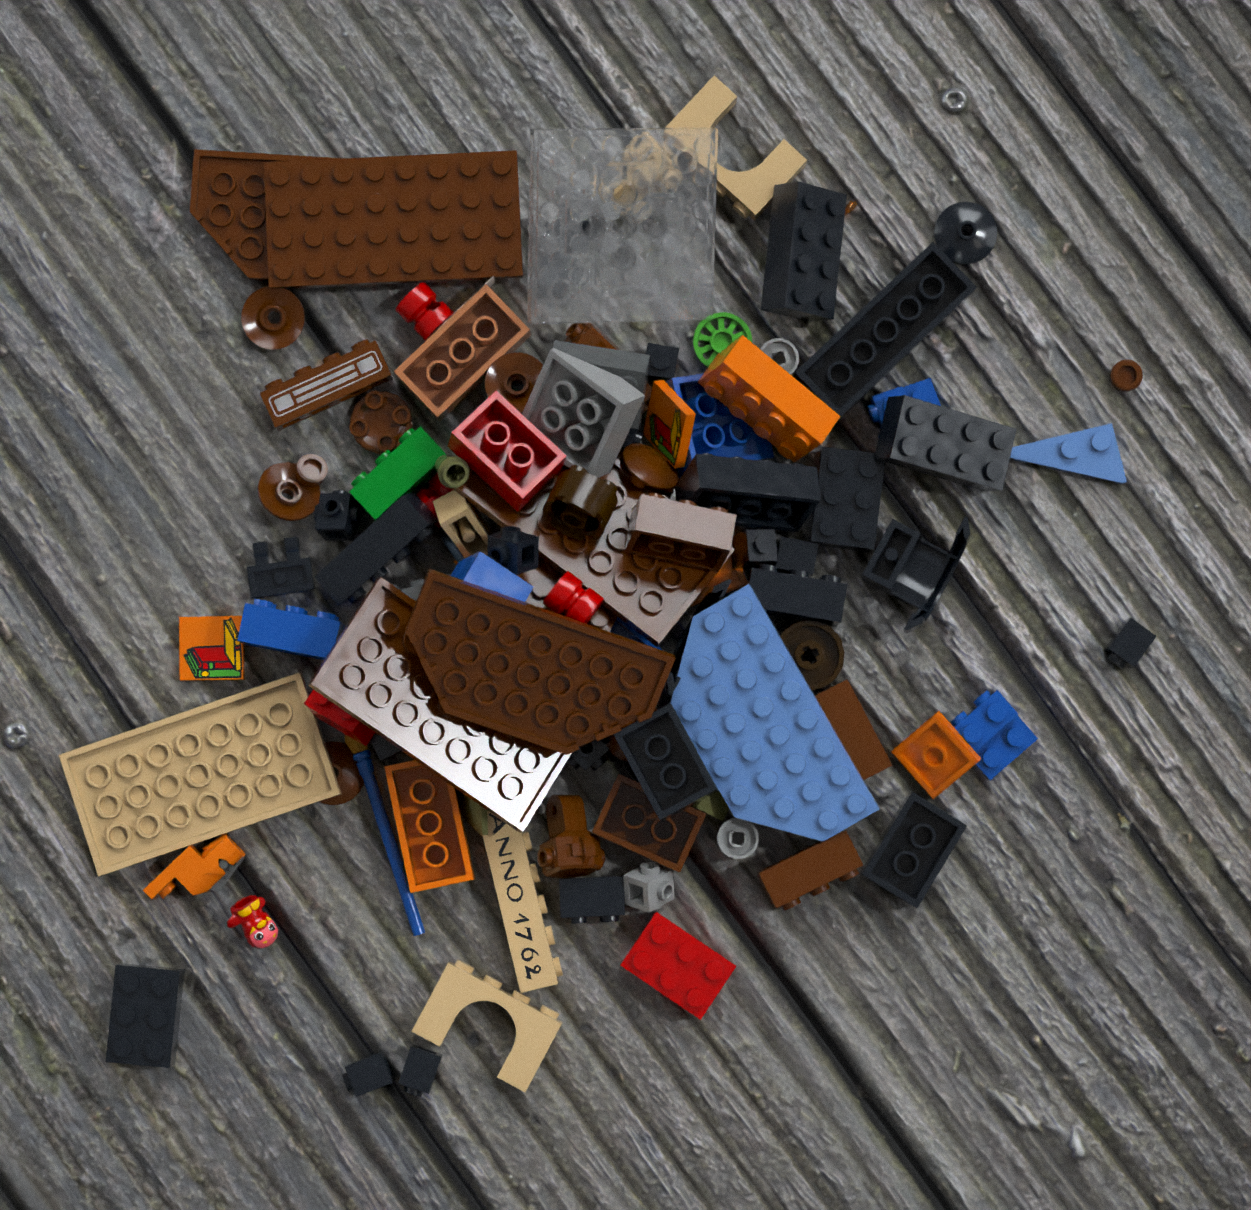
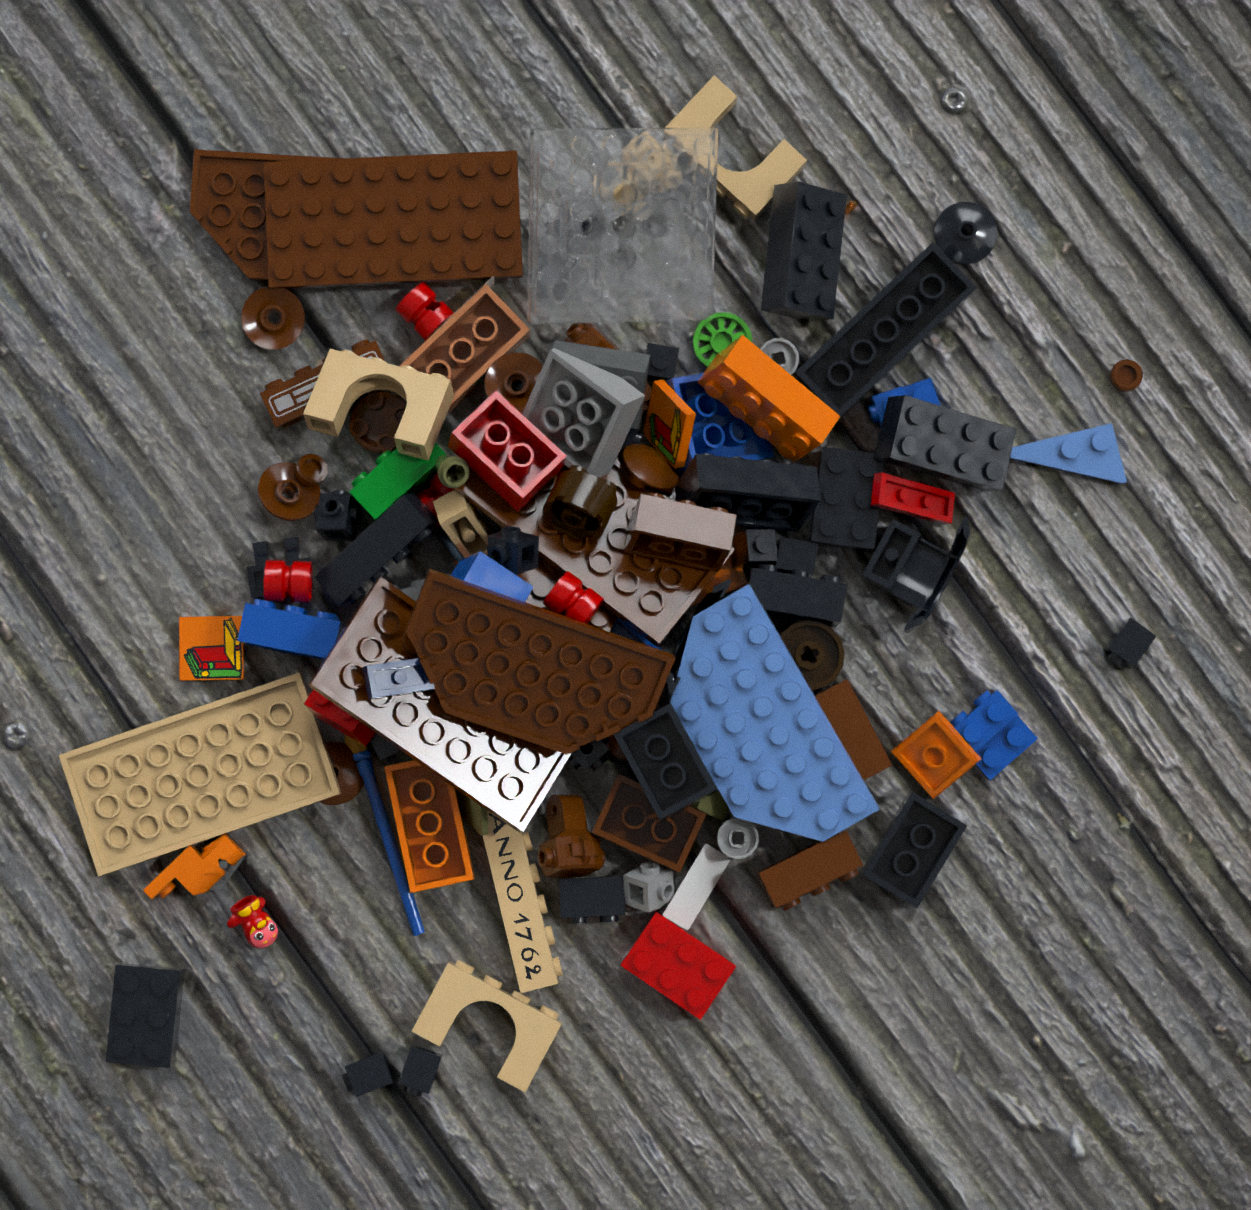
none -> red wheel [264,560,313,603]
none -> tan arch [303,349,454,461]
none -> plate [363,658,435,700]
none -> white sticker [663,844,730,930]
none -> red plate [871,473,955,525]

